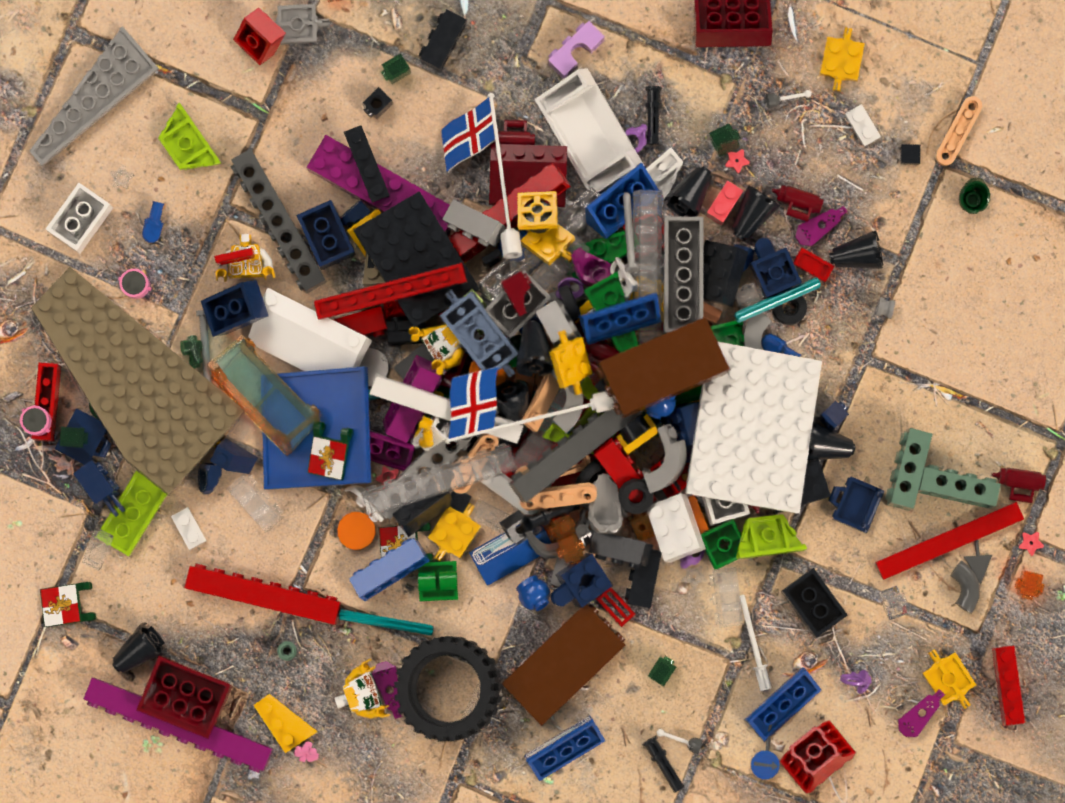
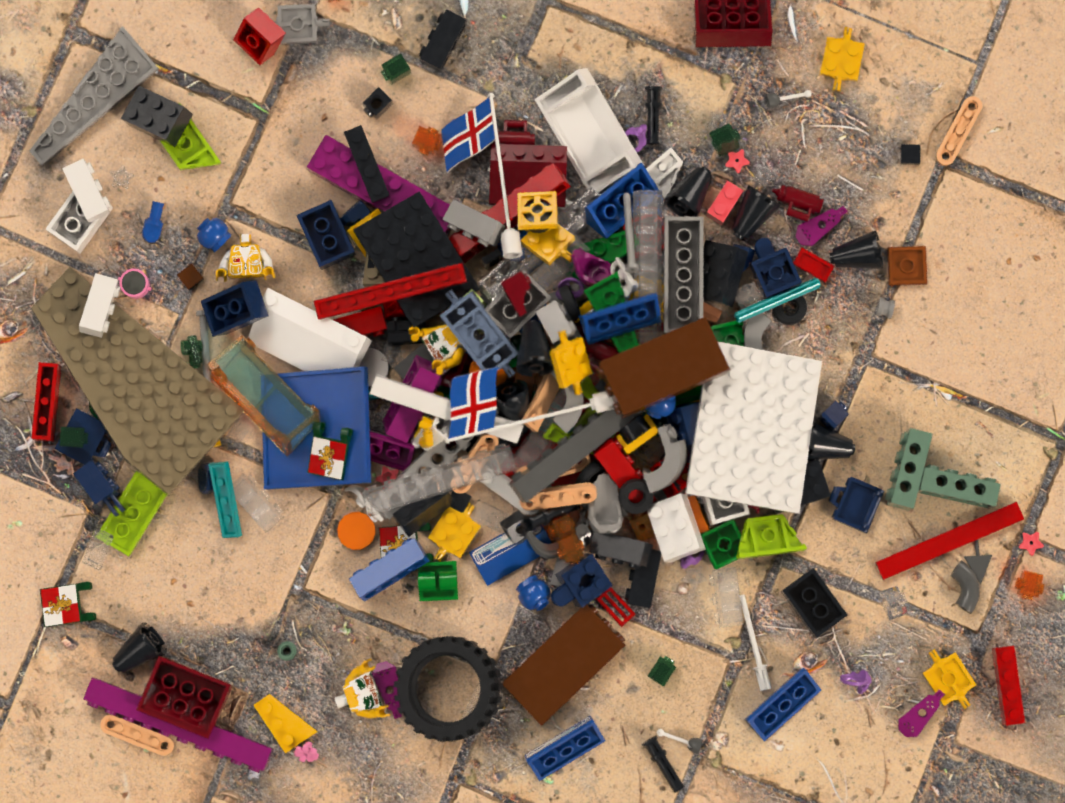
pearl dark grey piece [20,406,52,436] -> none
white plate [171,507,207,550] -> none
red brick [184,563,341,625] -> none
dark blue slope [210,438,258,474] -> none
red tile [214,248,255,266] -> none
dark grey brick [230,149,327,293] -> none
teal axle [339,609,434,636] -> none
lavender arch [548,21,605,79] -> none
blue piece [751,724,780,780] -> none
blue arm [761,334,801,357] -> none
red slope [779,720,856,794] -> none
white plate [845,104,881,147] -> none
dark green hair [959,177,991,214] -> none
dark red piece [992,467,1046,503] -> none
none -> white brick [62,159,111,223]
none -> white brick [79,273,121,338]
none -> light nougat plate [100,715,175,756]
none -> black brick [121,86,193,147]
none -> reddish brown tile [177,263,204,290]
none -> blue piece [197,218,231,252]
none -> teal tile [208,462,242,538]
none -> clear orange brick [412,126,443,156]
none -> dark orange tile [887,246,927,286]

